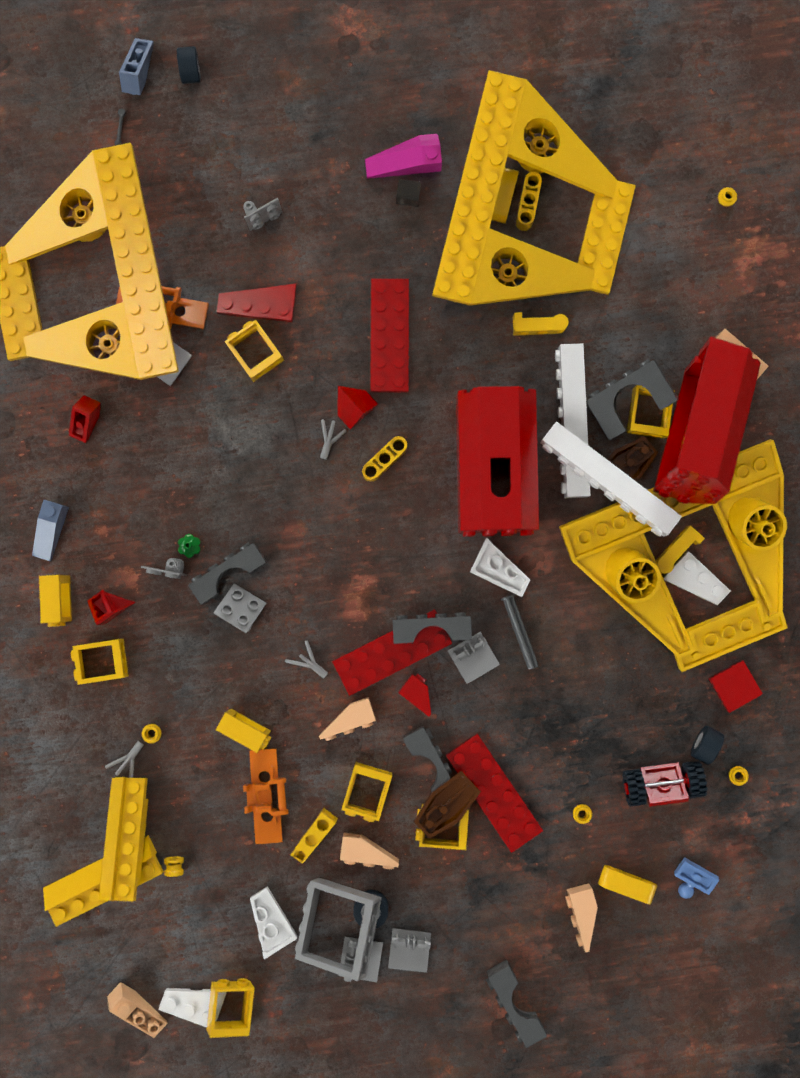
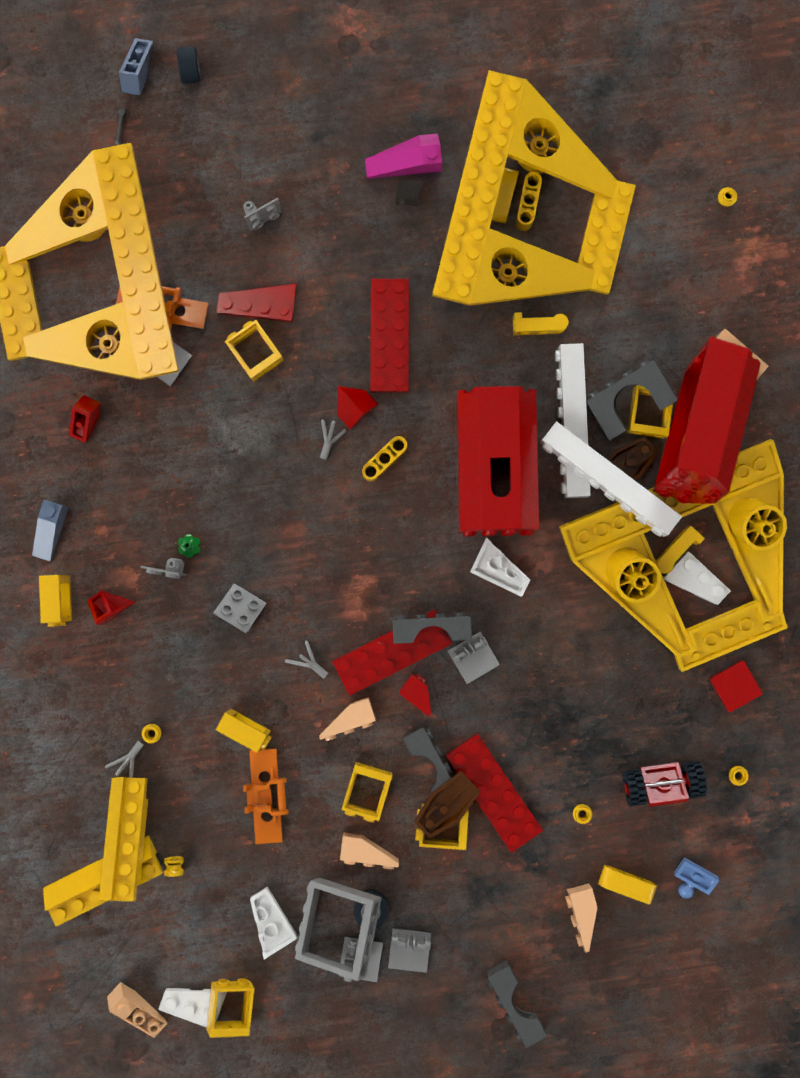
yellow window [71,639,129,685] -> none
dark grey arch [188,542,268,605] -> none
yellow leg [291,808,338,864] -> none
dark grey axle [501,594,538,669] -> none
black wheel [691,726,724,765] -> none

